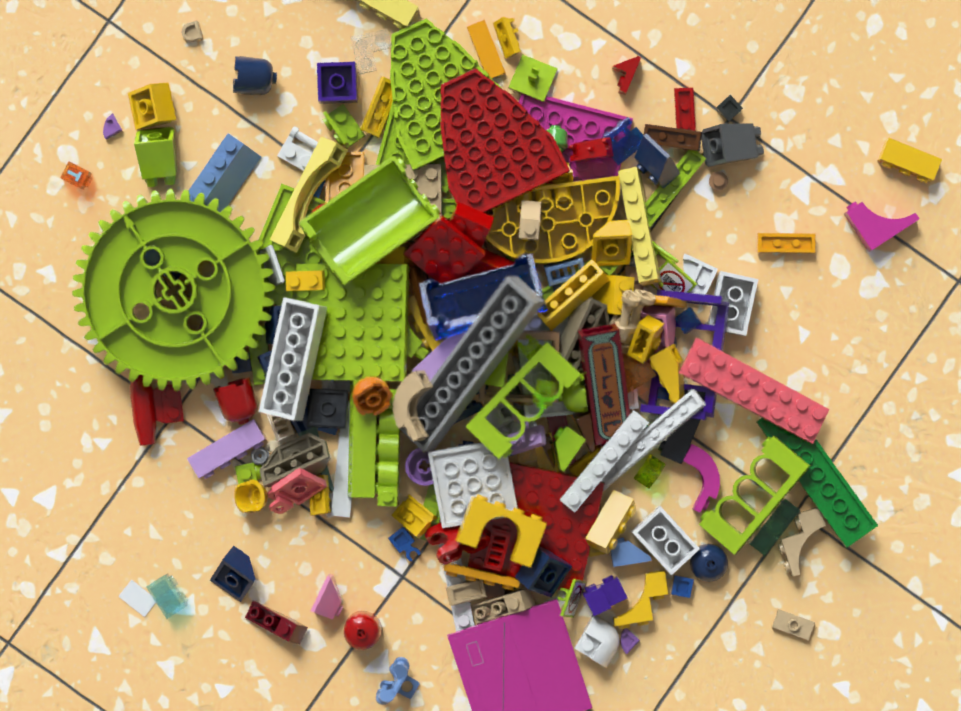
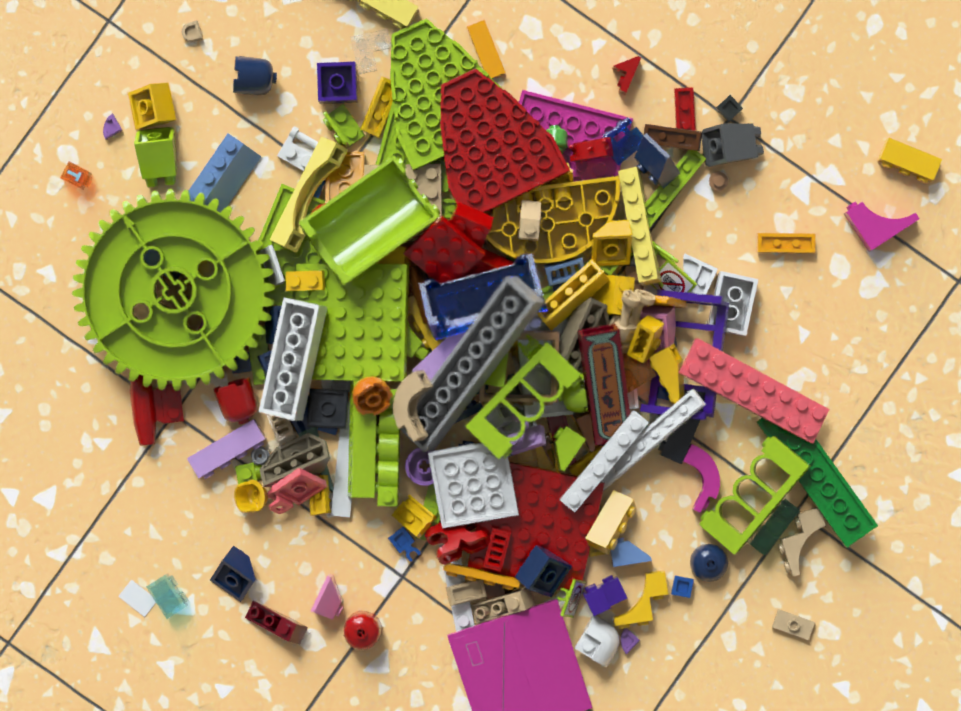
medium blue piece [376,657,419,705] -> none
yellow arch [456,494,547,568] -> none
yellow plate [493,17,521,59] -> none
lime piece [508,54,558,102] -> none
clear neon green brick [533,379,557,409] -> none
white brick [631,506,700,575] -> none
clear neon green brick [634,454,666,489] -> none
clear blue tile [675,307,702,334] -> none

